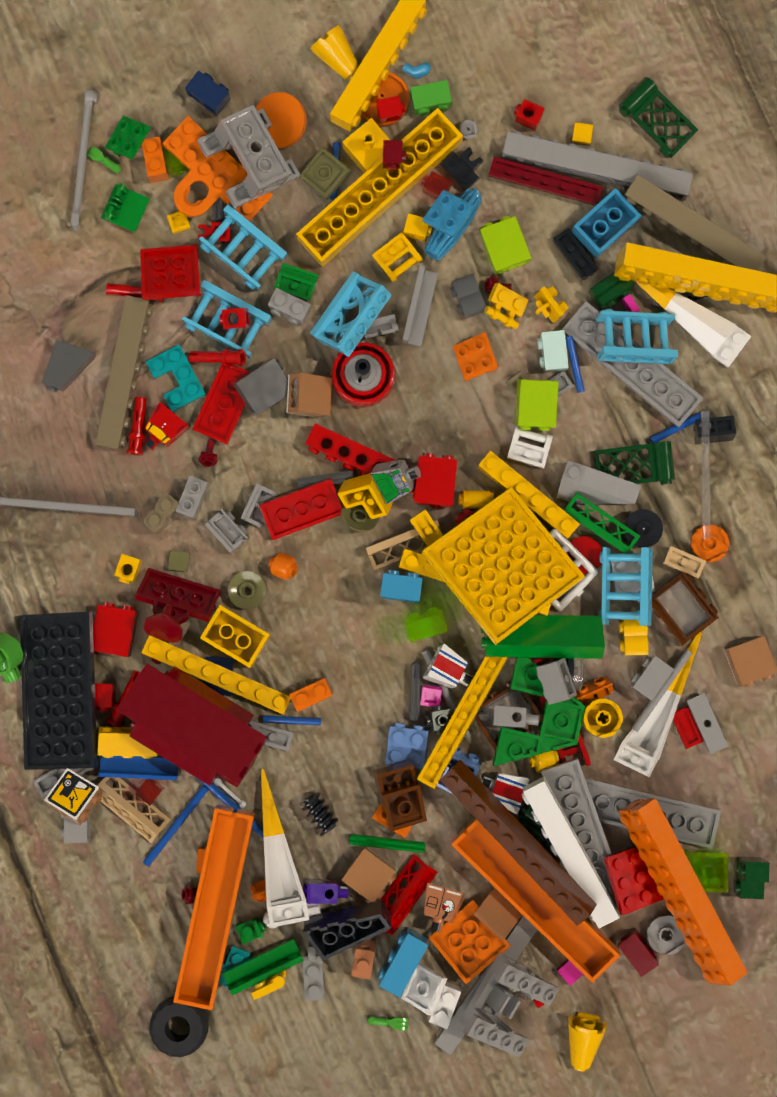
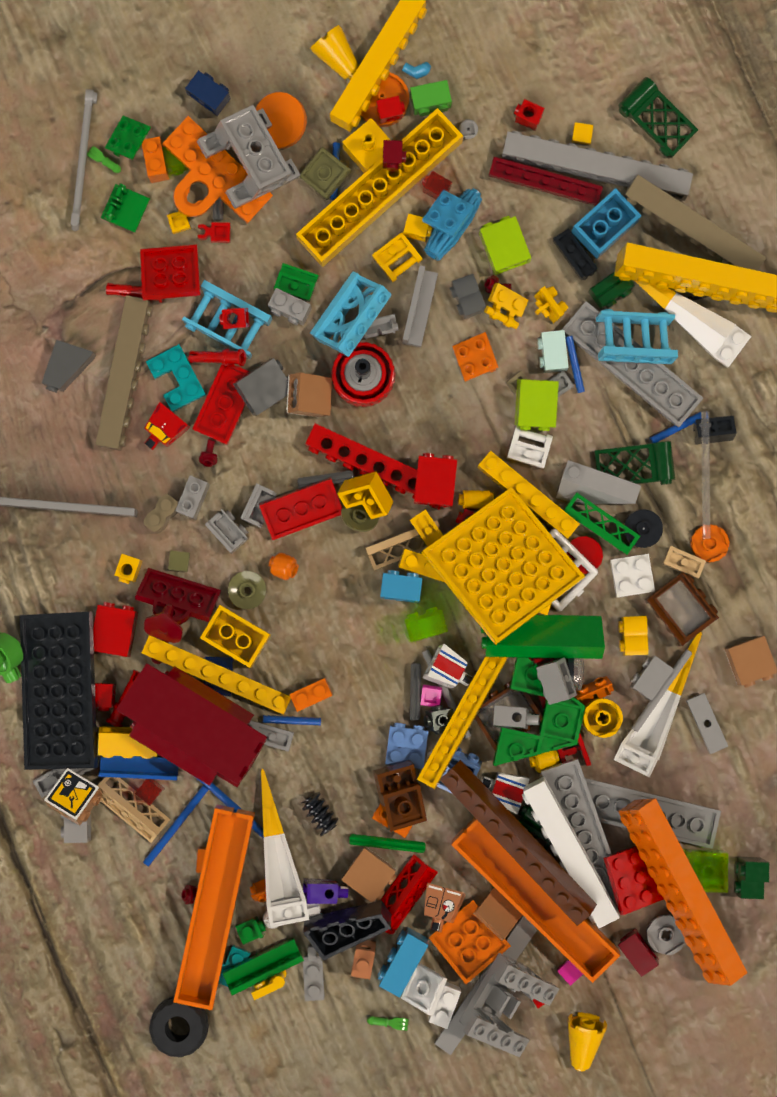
red pin [126,397,147,456] -> none
medium azure fence [199,204,287,291] -> none
white hinge [214,778,246,808] -> none
torso [370,460,421,504] -> none
black plate [440,147,483,190] -> none
medium azure fence [599,547,653,626] -> none
dark pink tile [621,294,640,312] -> none
red tile [673,706,704,749] -> none

